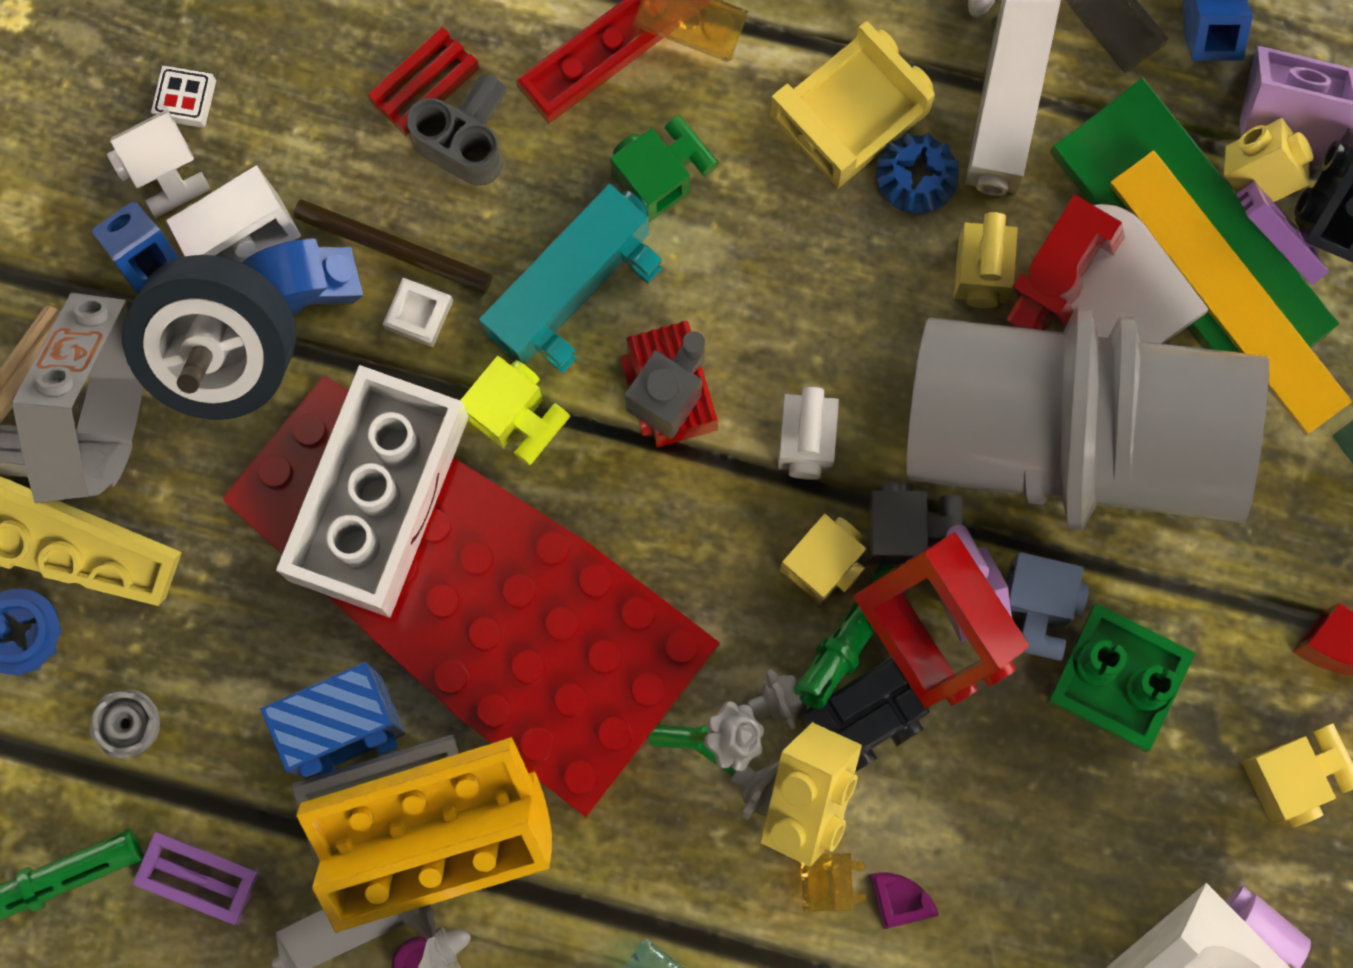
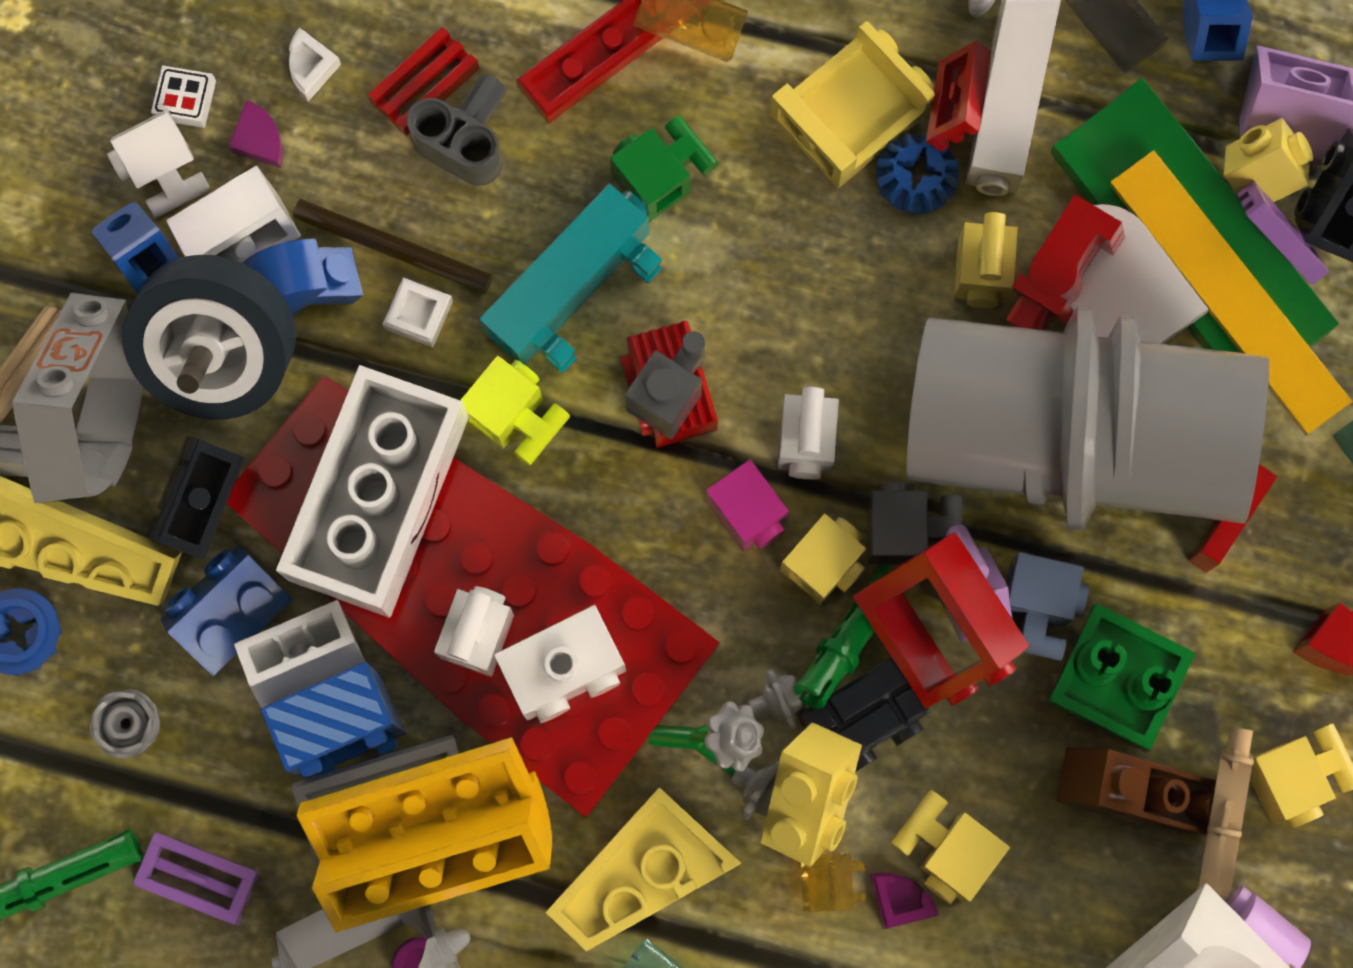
none -> black brick [146,436,245,559]
none -> blue bracket [160,545,293,676]
none -> magenta tile [229,100,284,168]
none -> white brick [234,600,365,708]
none -> white tile [289,27,341,102]
none -> white brick [434,586,514,677]
none -> white brick [494,605,626,723]
none -> light yellow wing [545,787,742,952]
none -> dark pink brick [706,459,789,552]
none -> light yellow brick [890,790,1010,904]
none -> red tile [926,40,991,152]
none -> reddish brown slope [1057,747,1216,837]
none -> red tile [1188,464,1278,573]
none -> tan piece [1197,727,1254,901]

